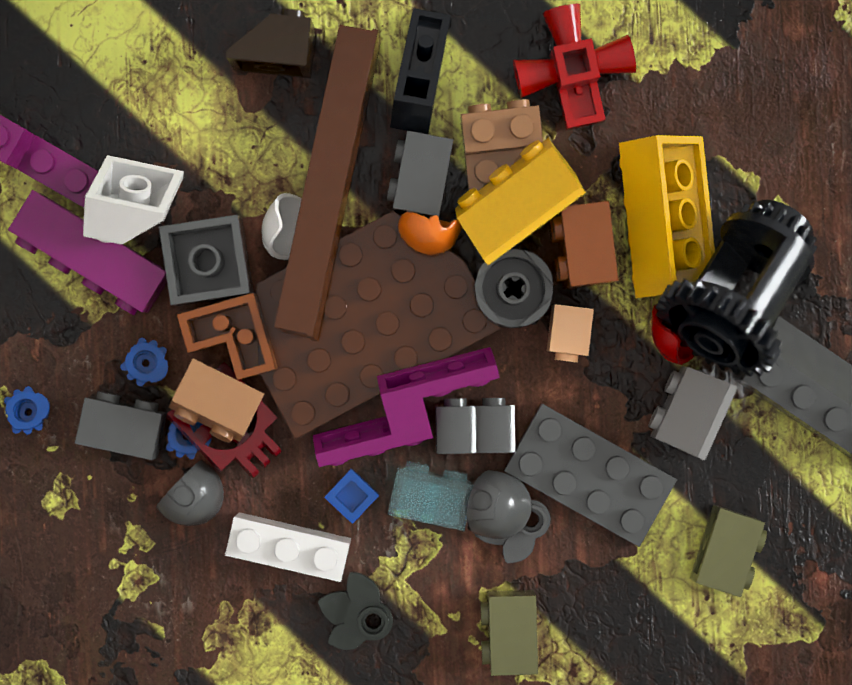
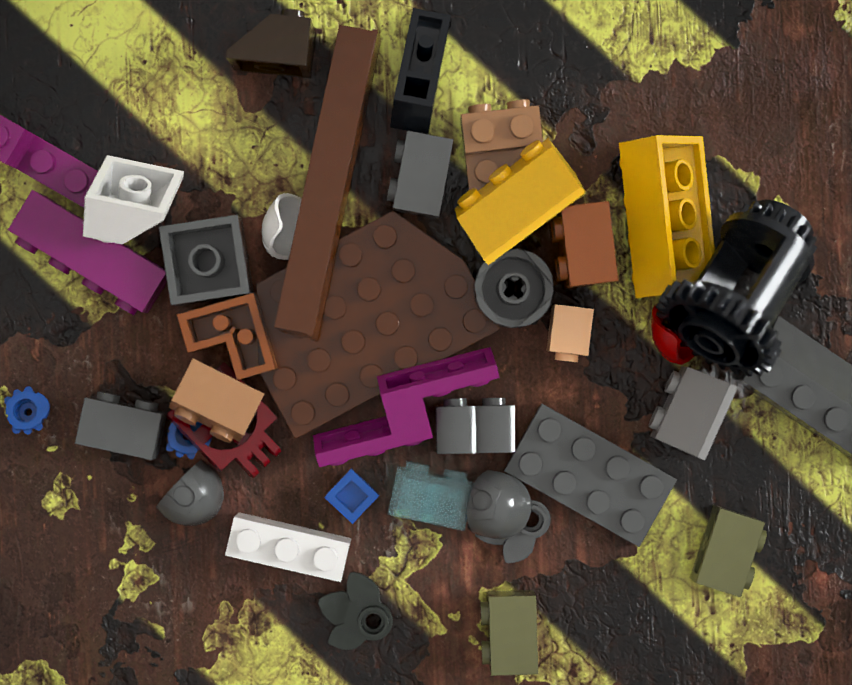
blue animal [120,338,168,387] -> none
orange hair [398,212,462,256] -> none
red brick [513,3,636,130] -> none

